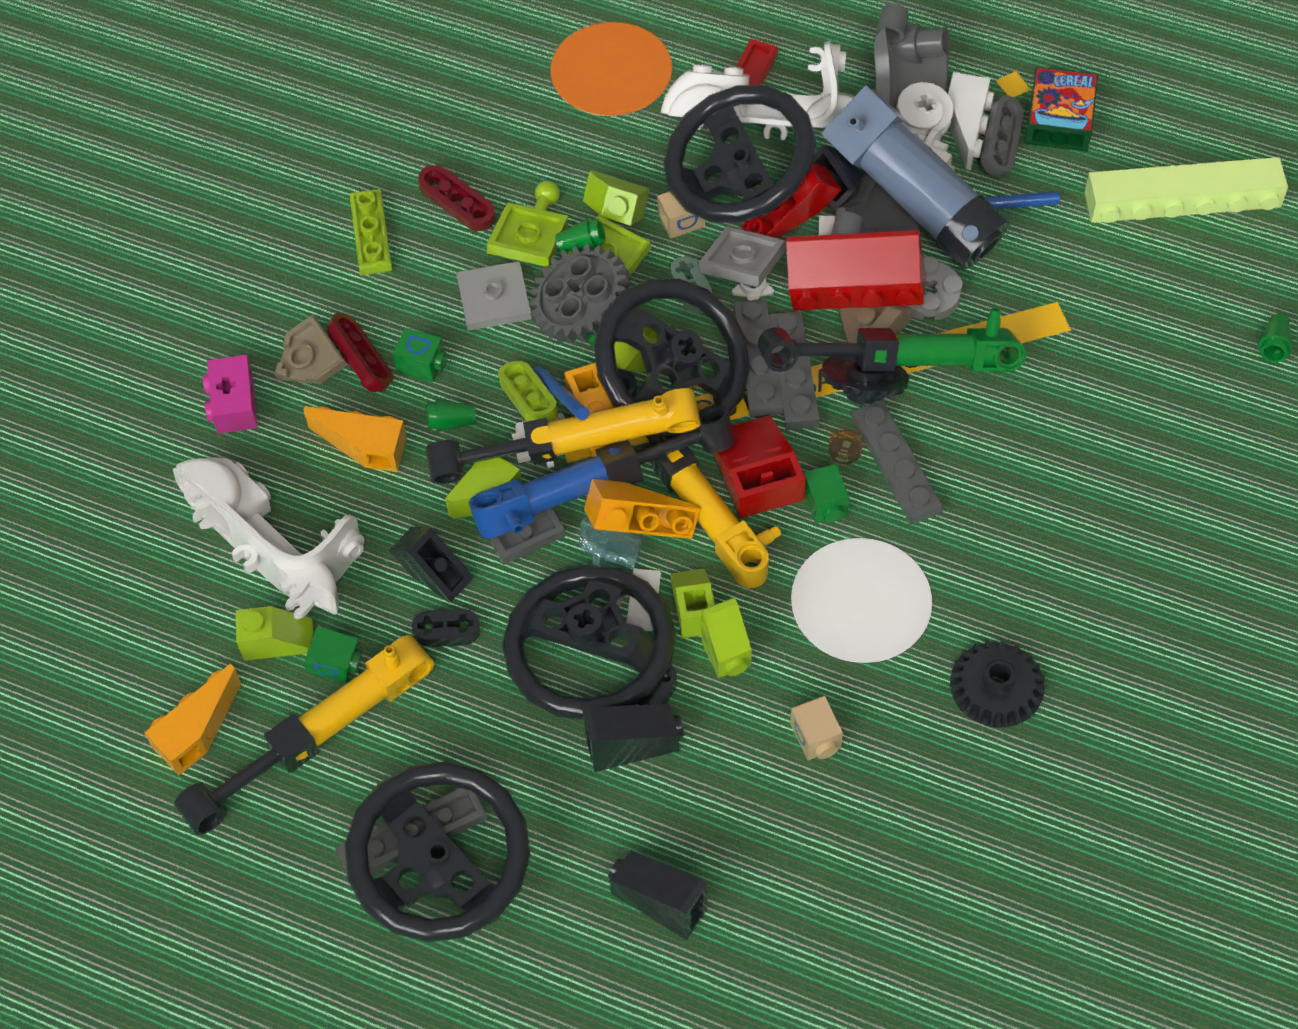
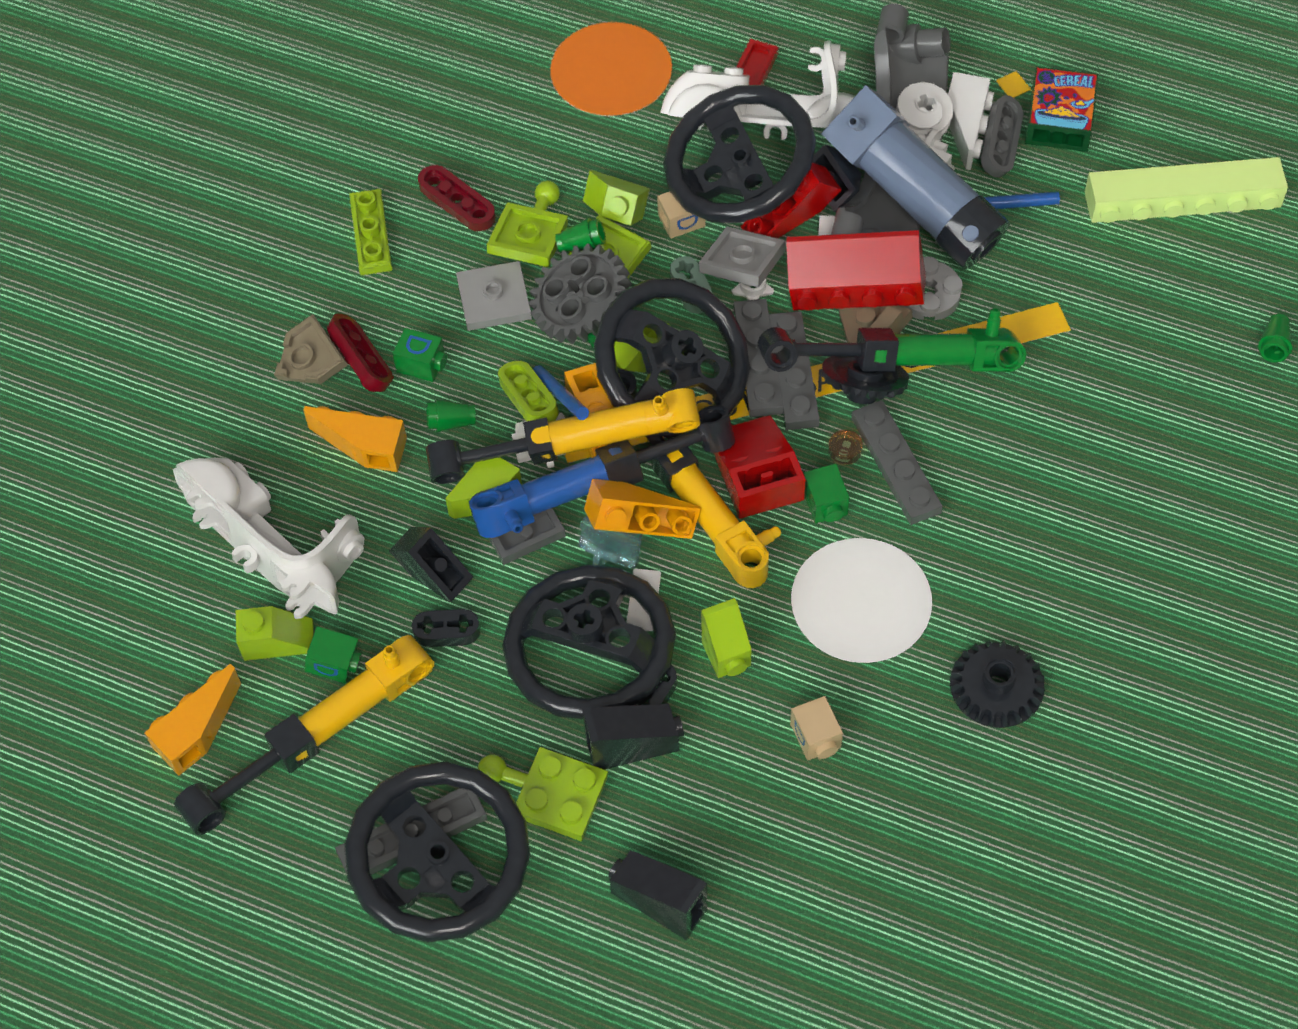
dark pink brick [203,355,258,434] -> none
lime slope [670,569,715,639] -> none
none -> lime plate [477,747,608,841]

